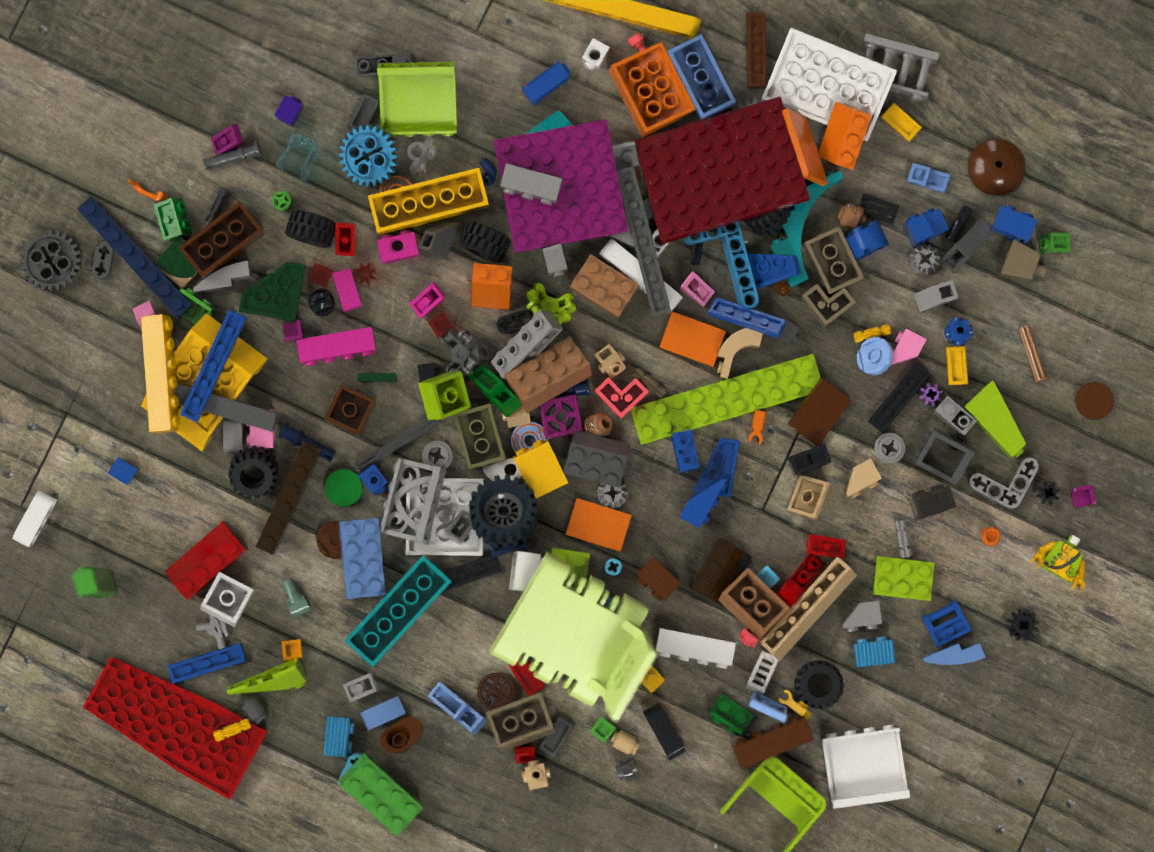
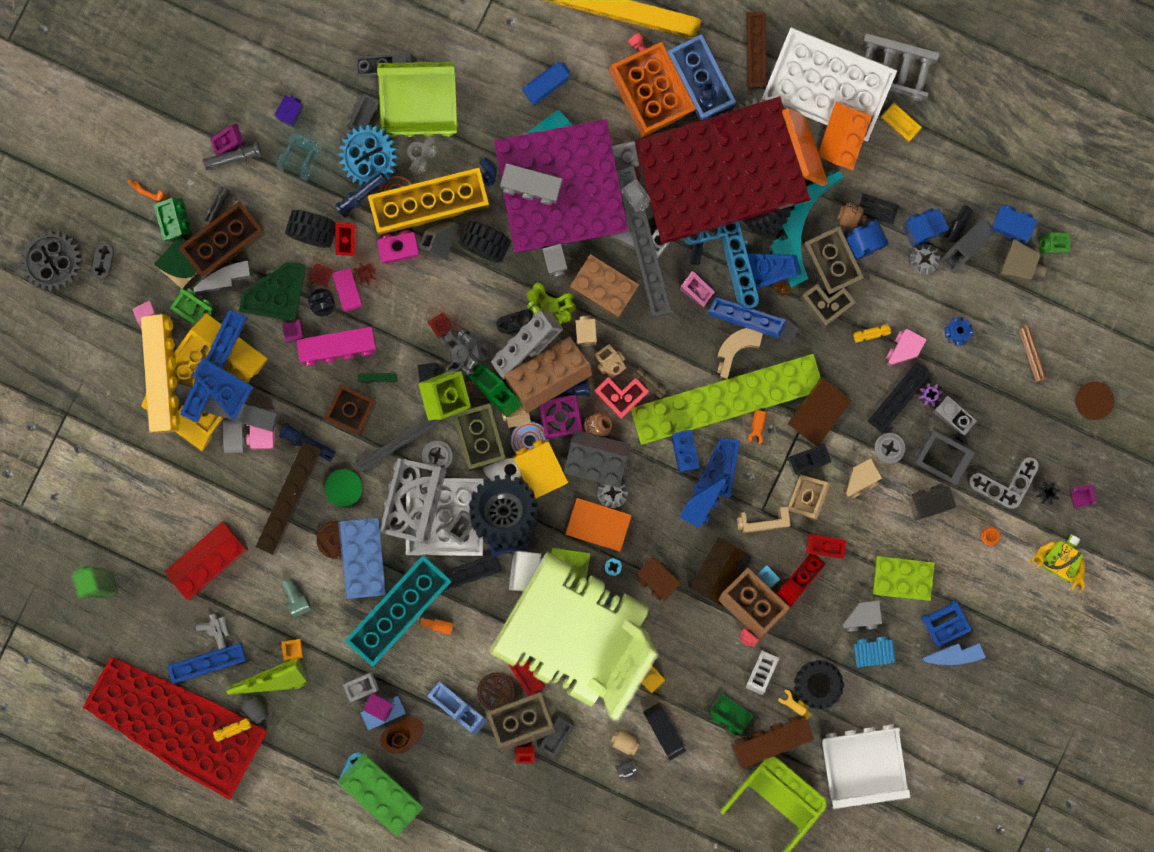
white beam [13,490,57,548] -> none
dark blue plate [77,196,192,319] -> none
blue panel [108,457,140,485] -> none
white brick [201,572,254,627] -> none
black tyre [228,445,279,499] -> none
bright green wheel [272,191,293,212] -> none
dark azure brick [323,716,354,757] -> none
blue brick [359,464,389,495] -> none
dark pink slope [409,282,445,319] -> none
orange slope [471,263,513,310] -> none
tan brick [522,760,551,790] -> none
white brick [582,38,610,71] -> none
bright green plate [589,716,616,743] -> none
white beam [599,239,683,312] -> none
white brick [655,628,736,669] -> none
orange tile [659,312,726,367] -> none
light blue tile [749,691,788,722] -> none
tan brick [760,557,857,661] -> none
light blue tile [857,337,894,375] -> none
light grey axle [895,520,911,558] -> none
medium blue slope [907,163,951,194] -> none
light grey slope [913,280,959,312] -> none
yellow tile [945,346,968,386] -> none
lime slope [963,380,1026,458] -> none
reddish brown dish [968,139,1025,196] -> none
black gear [1006,609,1039,641] -> none
none -> blue wing [192,358,253,421]
none -> dark blue pin [335,172,388,217]
none -> magenta panel [363,693,395,722]
none -> orange bar [419,617,454,635]
none -> tan brick [576,316,597,347]
none -> clear brick [621,179,651,212]
none -> tan window [737,507,790,533]

